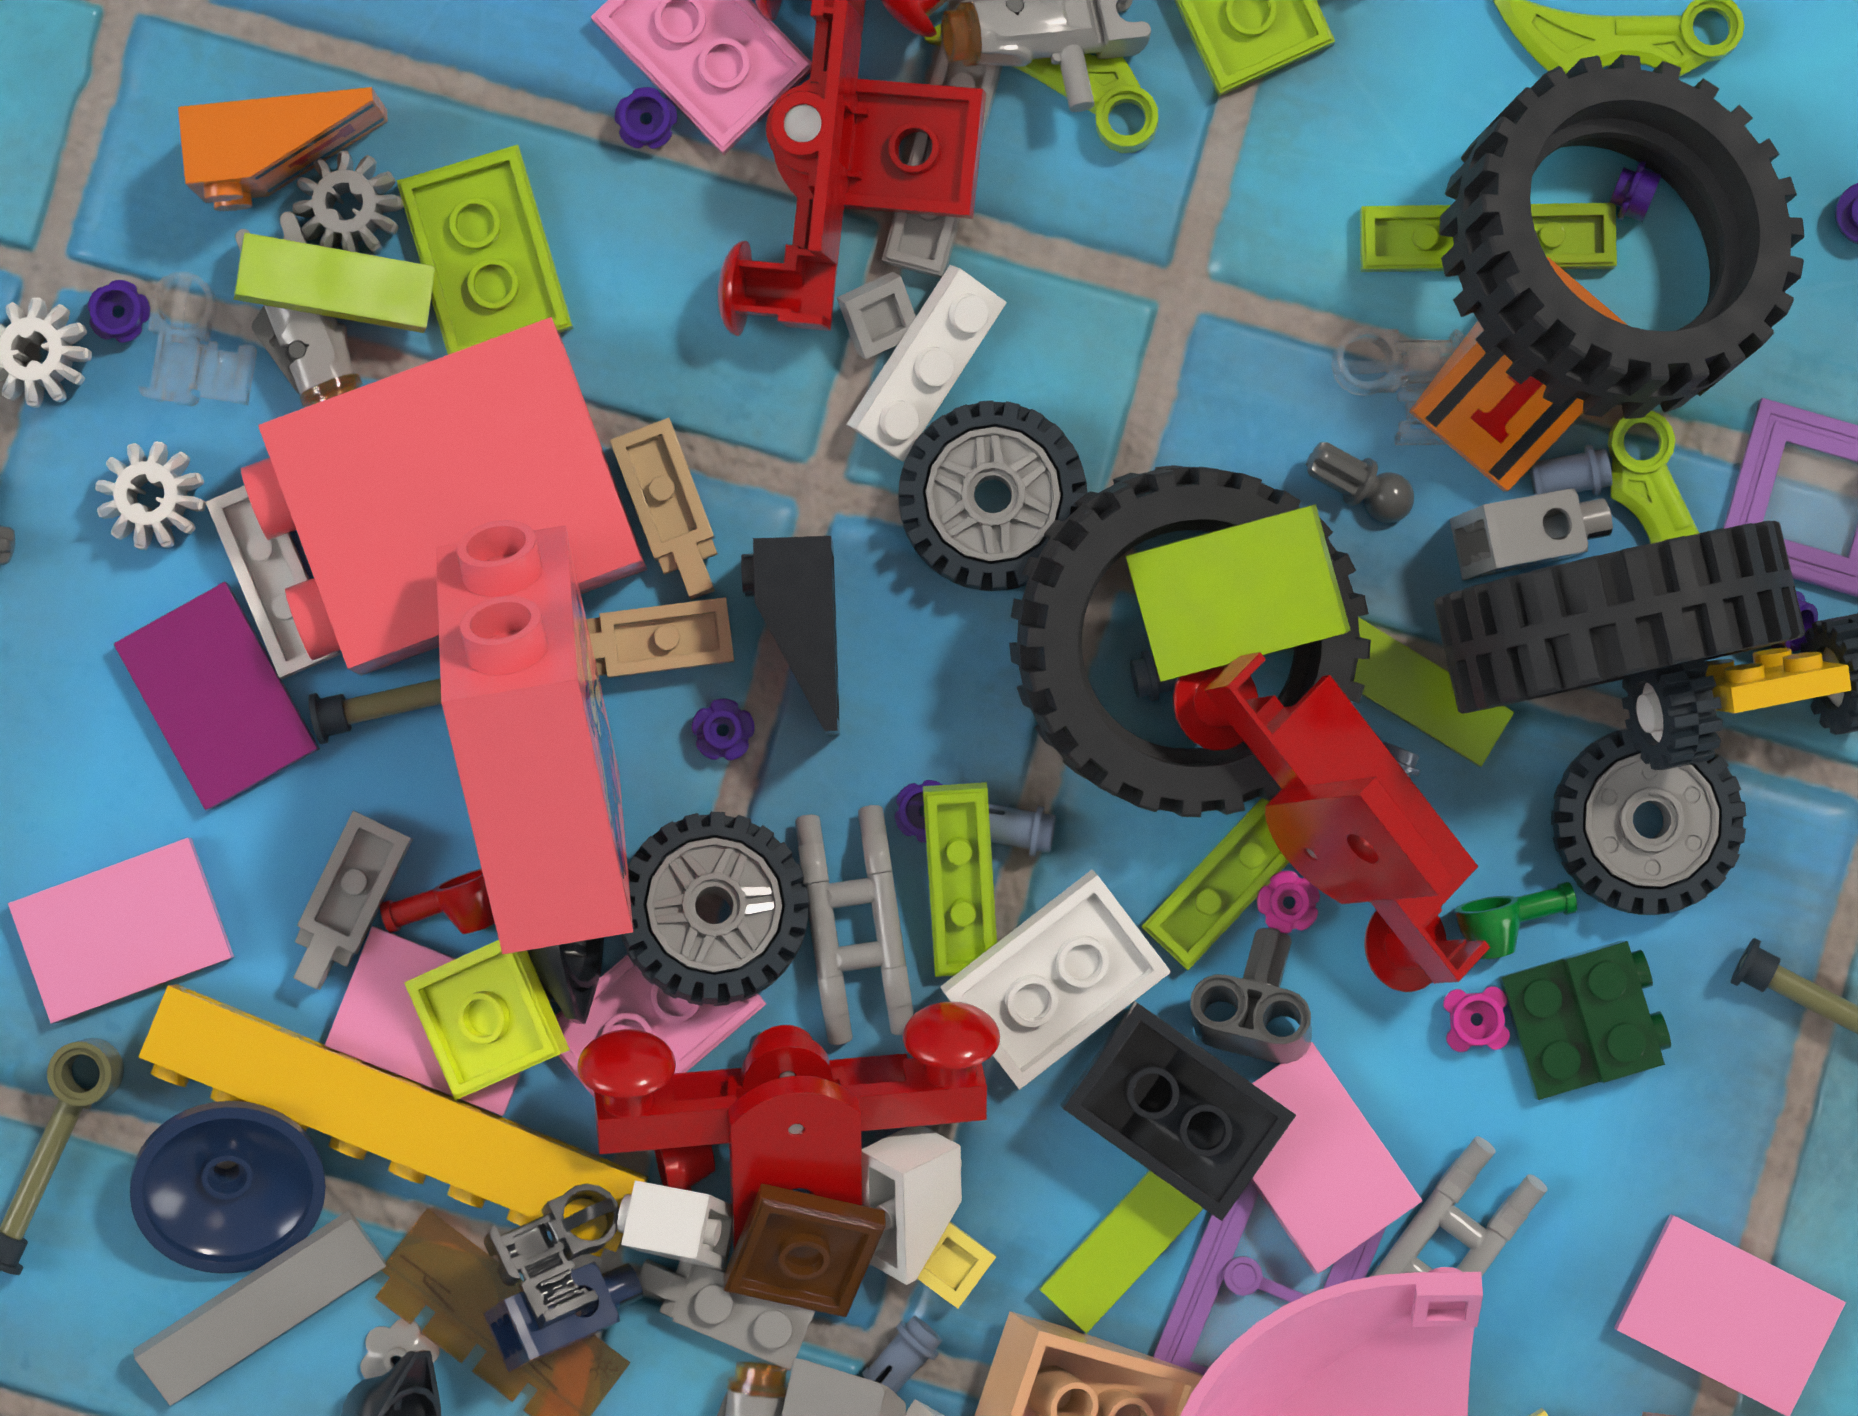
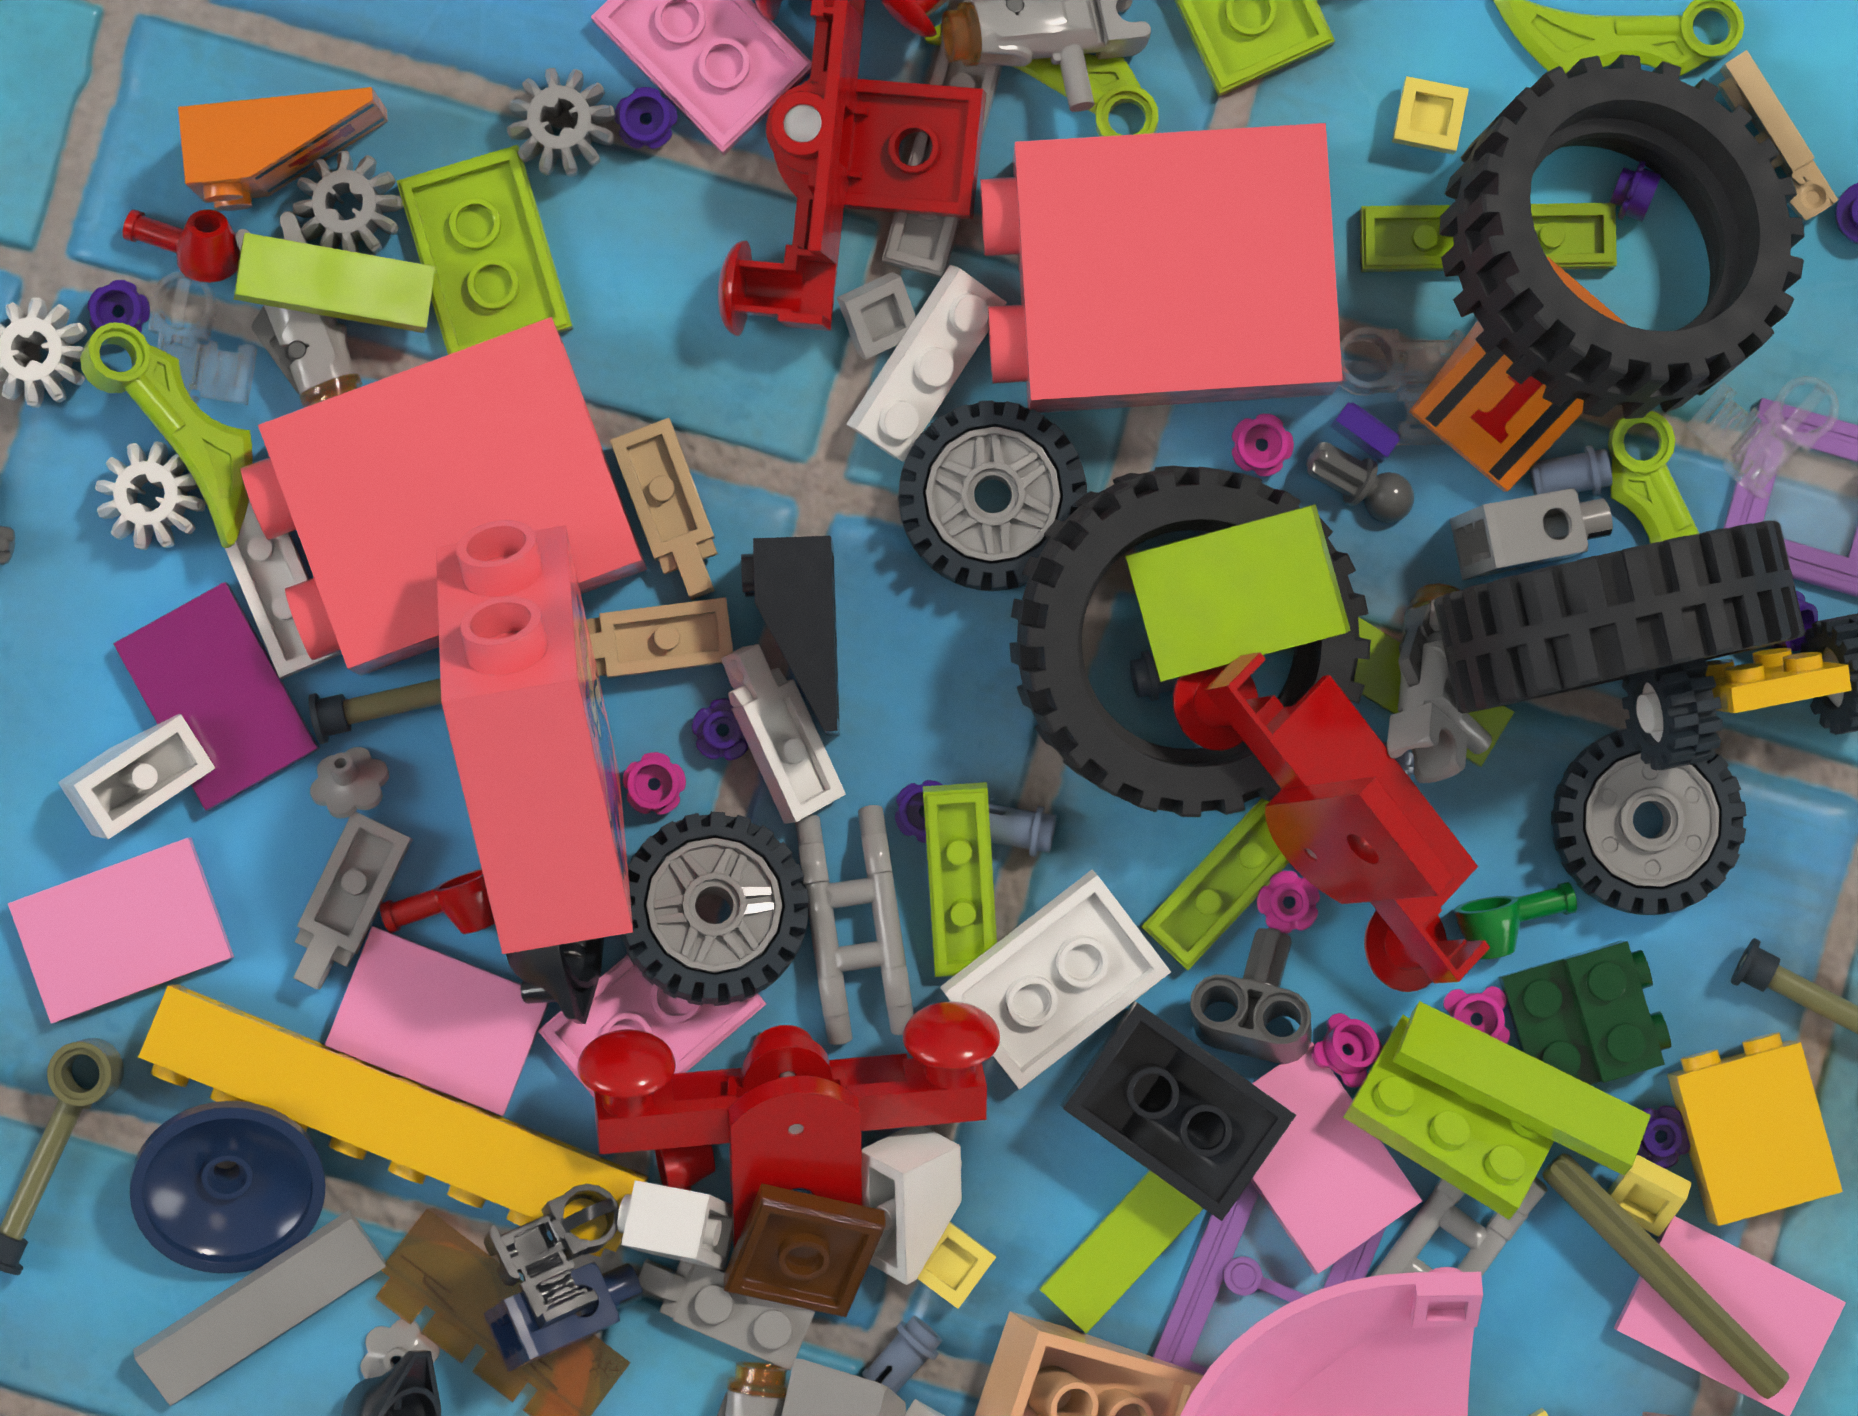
neon yellow tile [404,940,570,1100] -> none
none -> white slope [58,714,215,839]
none -> lime piece [80,323,253,548]
none -> red bar [122,209,240,283]
none -> light grey plant [310,747,389,819]
none -> light grey gear [507,68,616,177]
none -> dark pink plate [623,752,686,815]
none -> white hinge [721,644,846,824]
none -> coral brick [980,123,1342,413]
none -> dark pink plate [1231,413,1294,476]
none -> dark pink plate [1311,1013,1382,1088]
none -> dark purple tile [1330,402,1400,463]
none -> lime plate [1343,1014,1554,1220]
none -> light grey piece [1387,583,1492,783]
none -> light yellow plate [1392,76,1469,155]
none -> lime tile [1392,1001,1651,1176]
none -> olive axle [1542,1153,1789,1399]
none -> light yellow plate [1607,1155,1692,1237]
none -> dark purple plate [1637,1105,1690,1169]
none -> yellow brick [1667,1032,1843,1226]
none -> clear piece [1685,376,1839,499]
none -> tan hinge [1718,50,1838,222]

